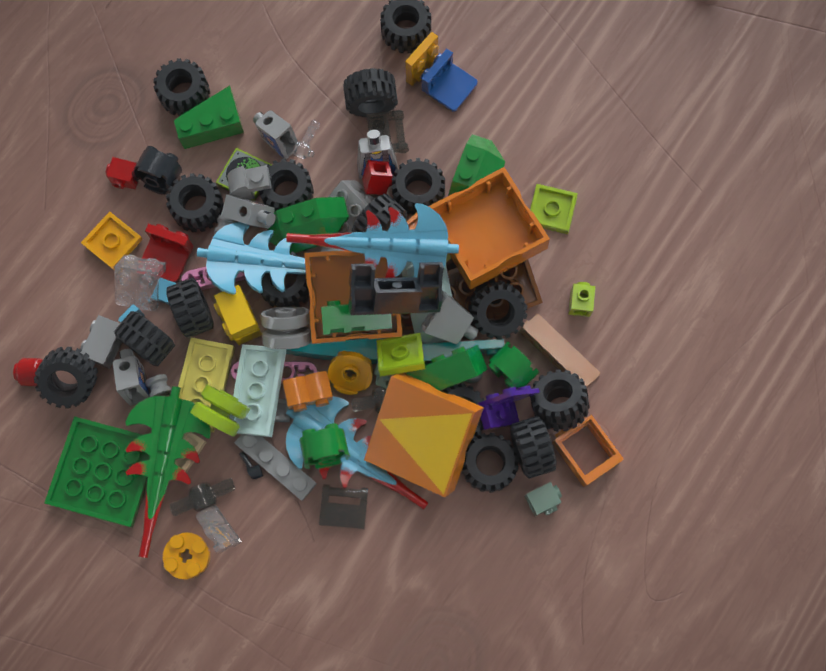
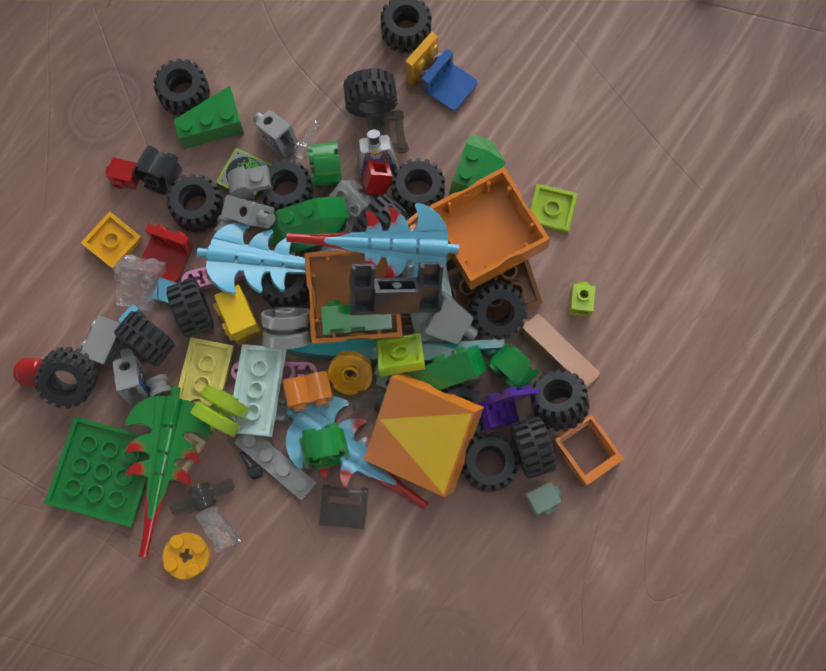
none -> green brick [308,141,342,187]

